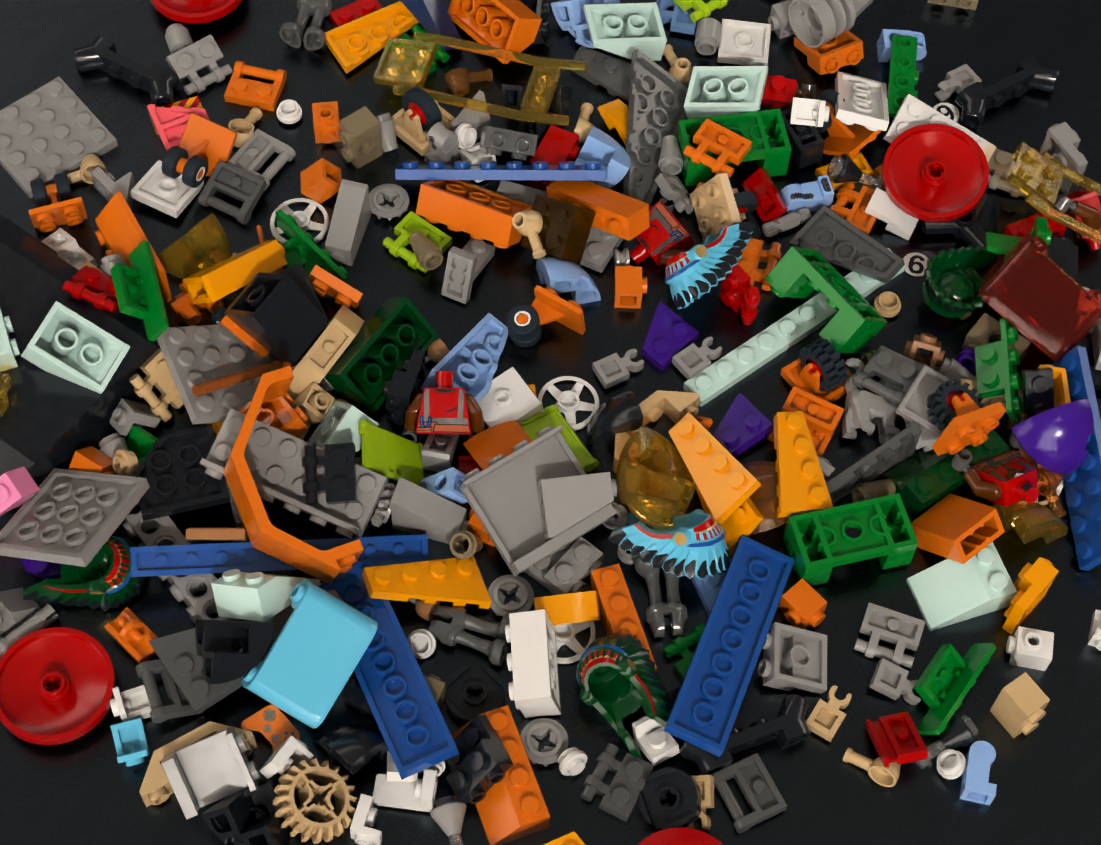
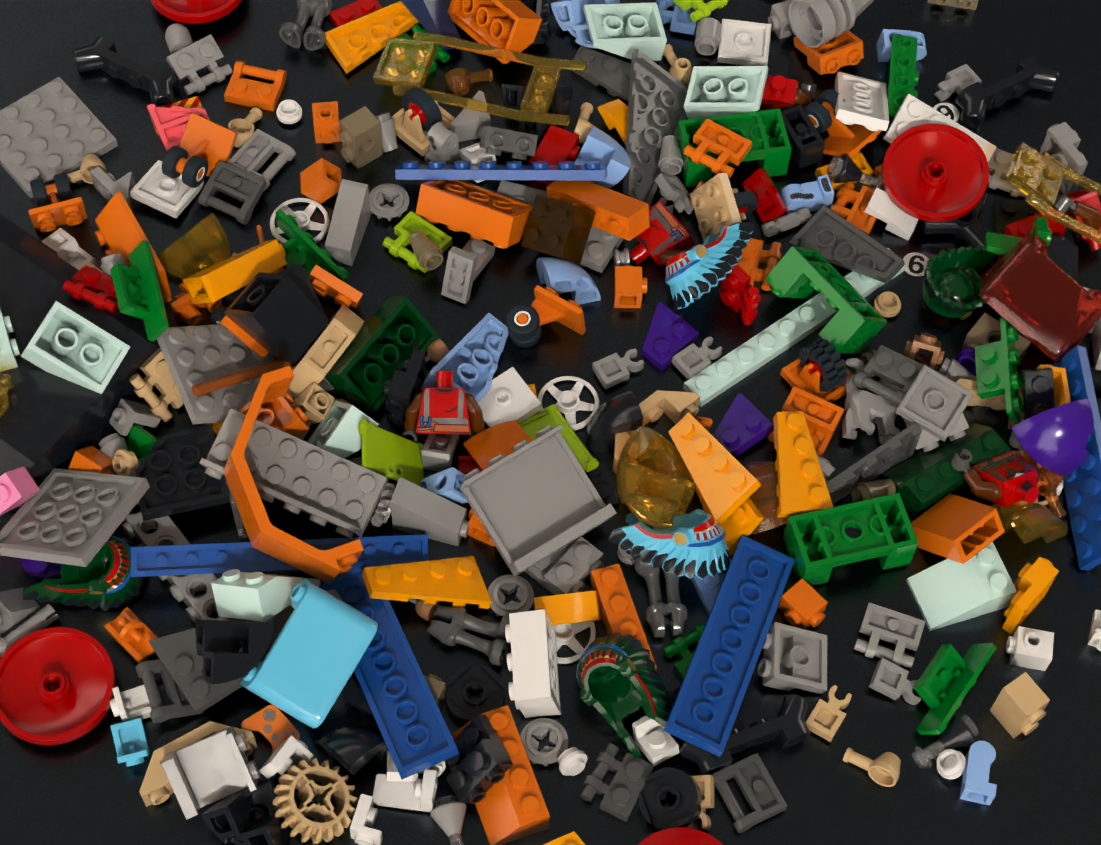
medium nougat tile [186,528,250,544] -> none
black plate [302,443,357,505] -> none
white plate [407,629,436,659] -> none
dark tan cone [449,530,483,559] -> none
white plate [454,123,477,149] -> none
tan bar [512,210,546,259] -> none
light grey slope [537,472,617,541] -> none
light grey plate [603,502,628,530] -> none
white bracket [790,97,830,127] -> none
red plate [866,711,928,767] -> none
orange plate [927,380,1006,456] -> none

